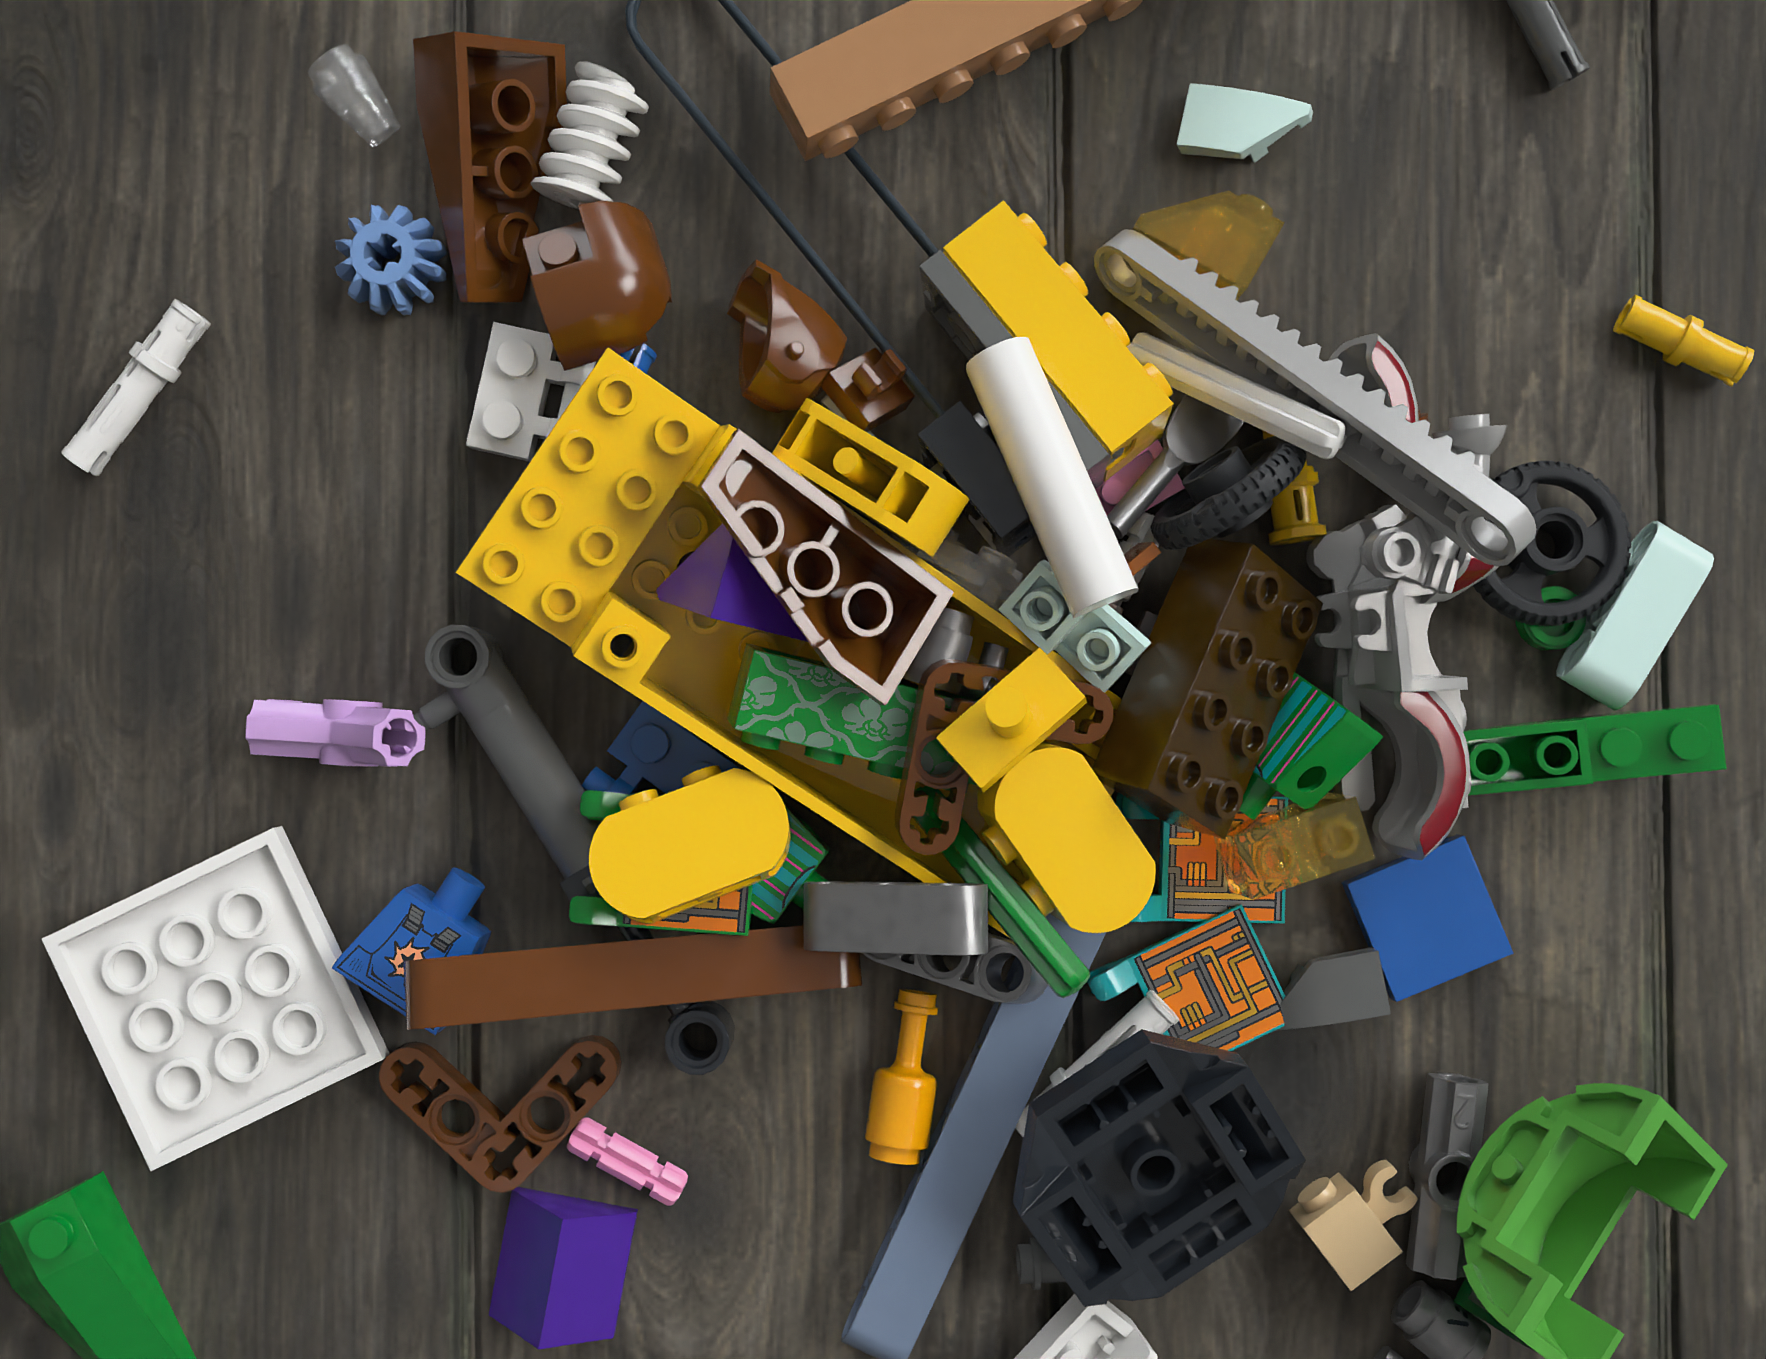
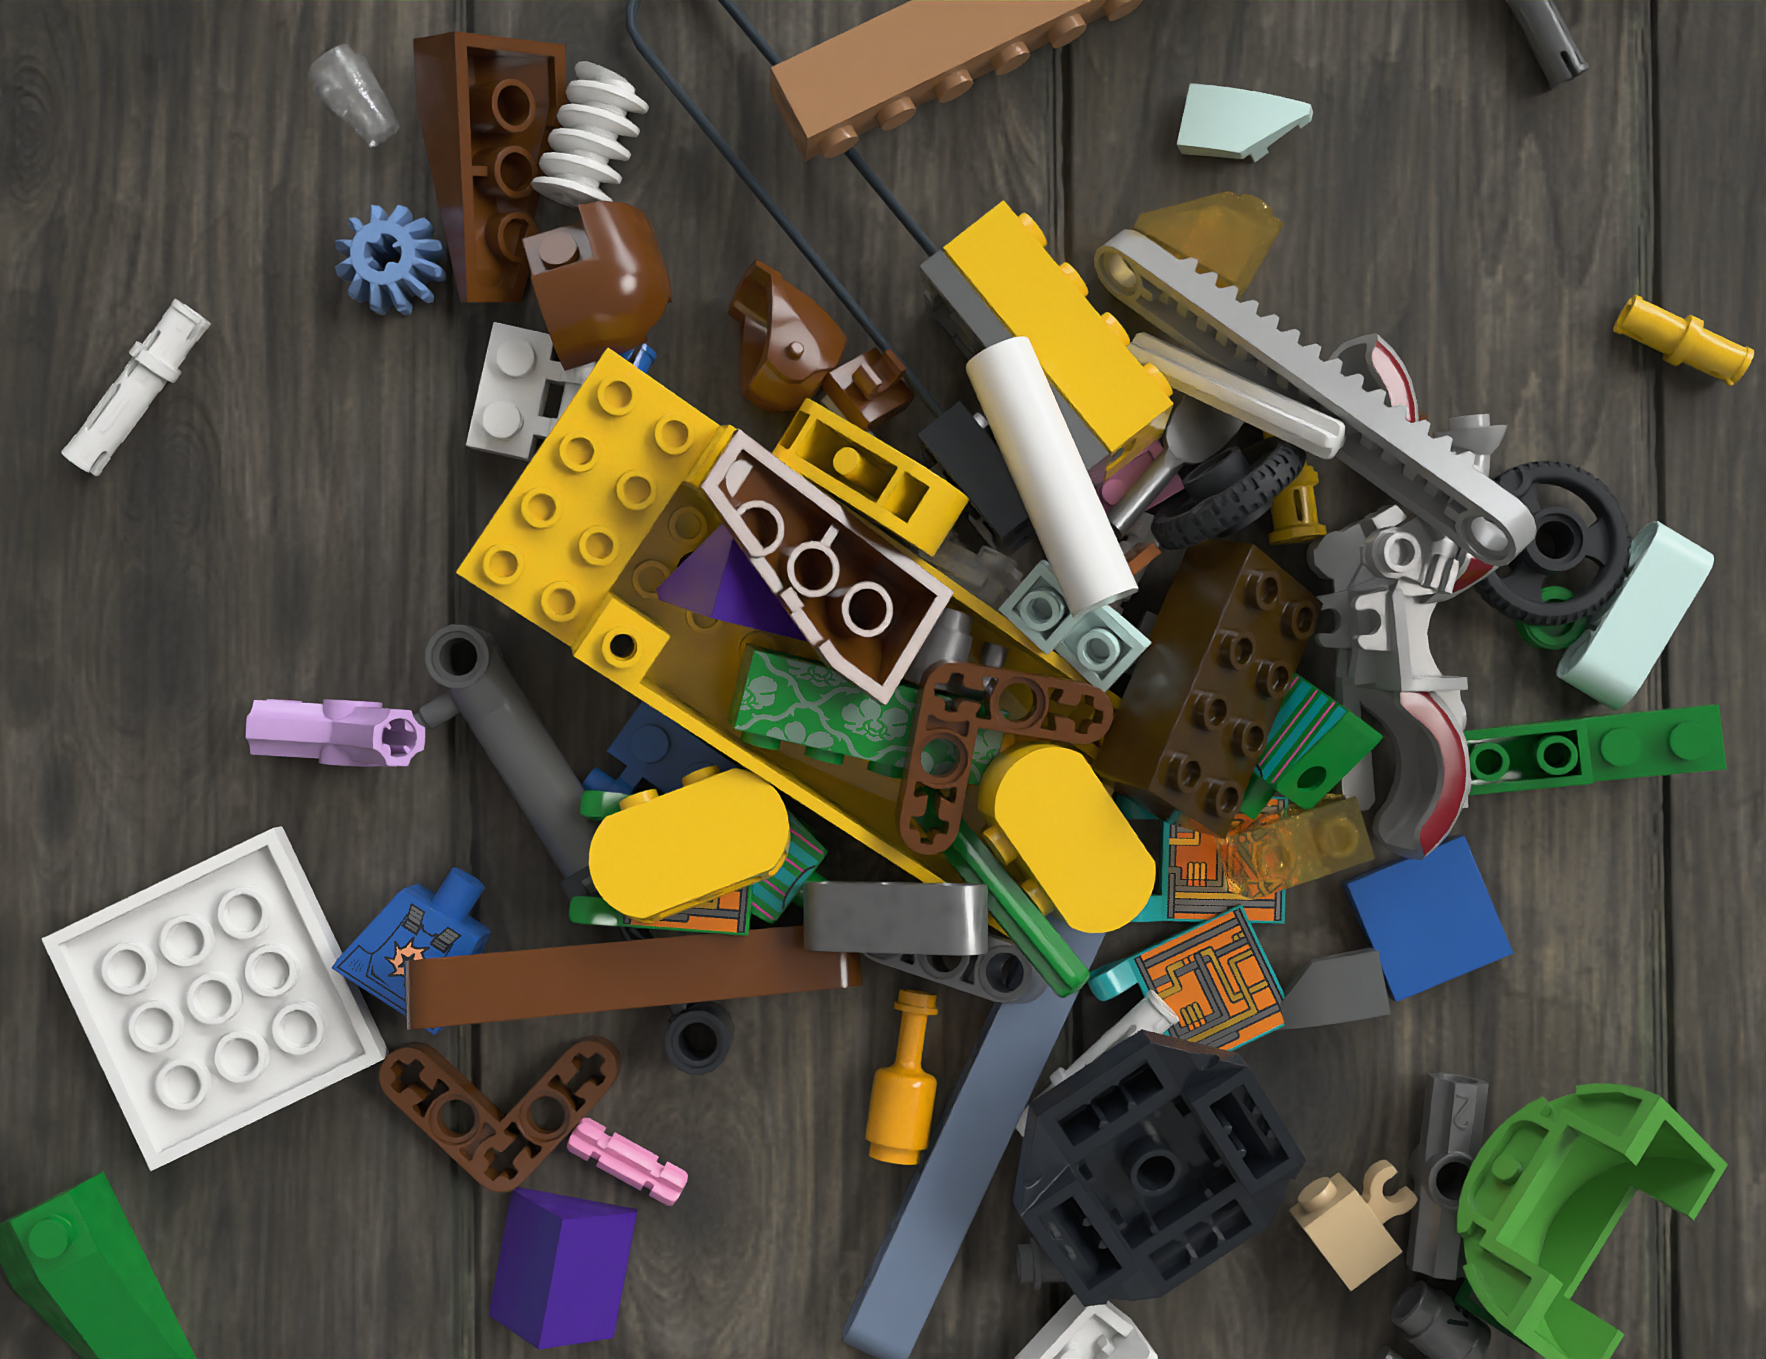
yellow tile [936,647,1087,793] -> none

